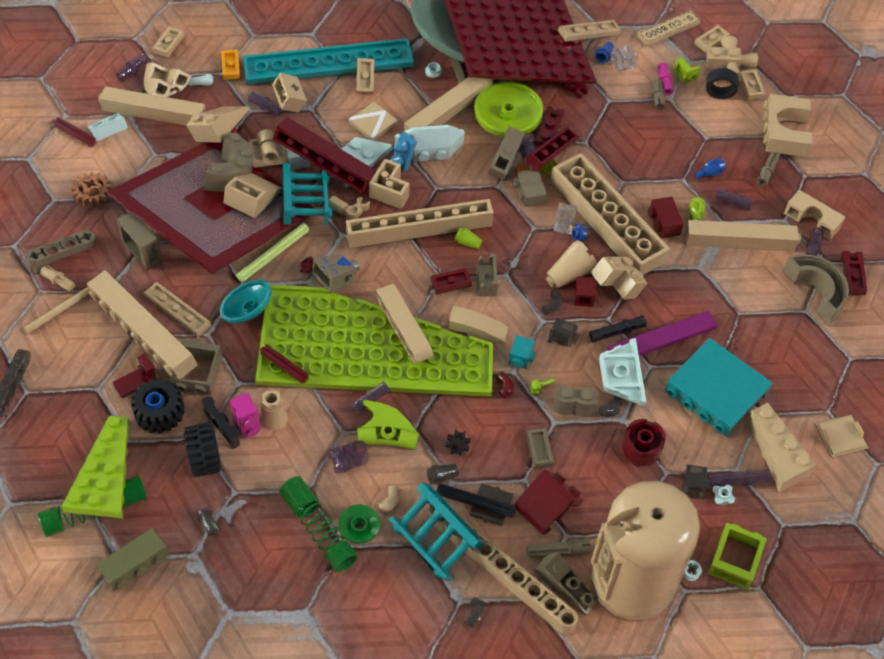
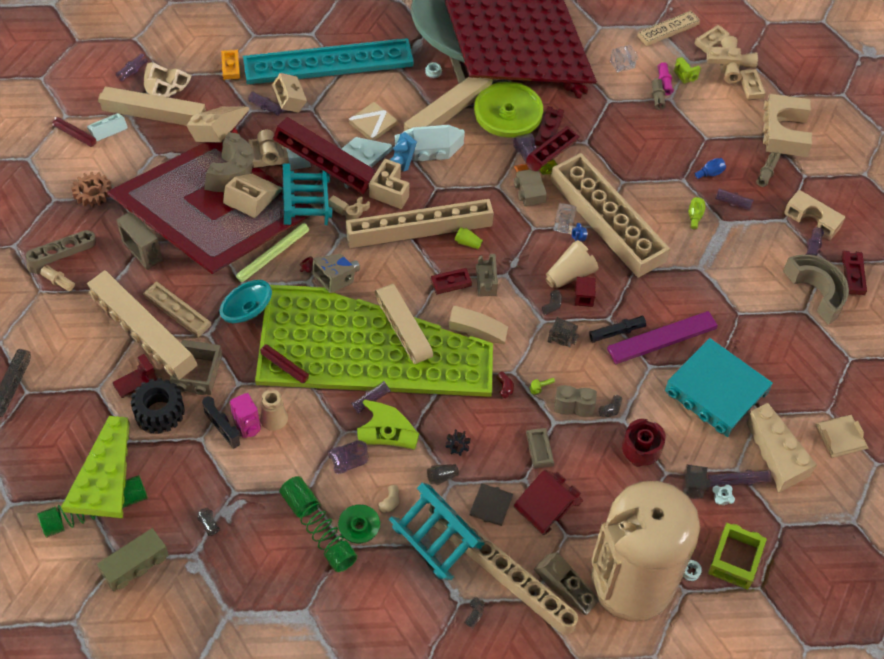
tan bar [24,287,90,334] -> none
blue cone [145,392,165,410] -> none
tan plate [153,26,184,58] -> none
black tyre [184,422,221,478] -> none
light aqua arm [188,74,213,86] -> none
tan plate [356,58,374,94] -> none
black axle [436,483,516,518] -> none
dark tan slope [488,126,525,180] -> none
teal brick [508,335,536,369] -> none
dark tan axle [527,539,591,557] -> none
tan tile [558,20,621,41] -> none
tan brick [591,257,648,299] -> none
blue cone [595,42,614,63] -> none
light aqua wing [599,338,646,406] -> none
dark red brick [648,196,684,238] -> none
tan brick [685,220,801,251] -> none
black tyre [706,68,739,99] -> none

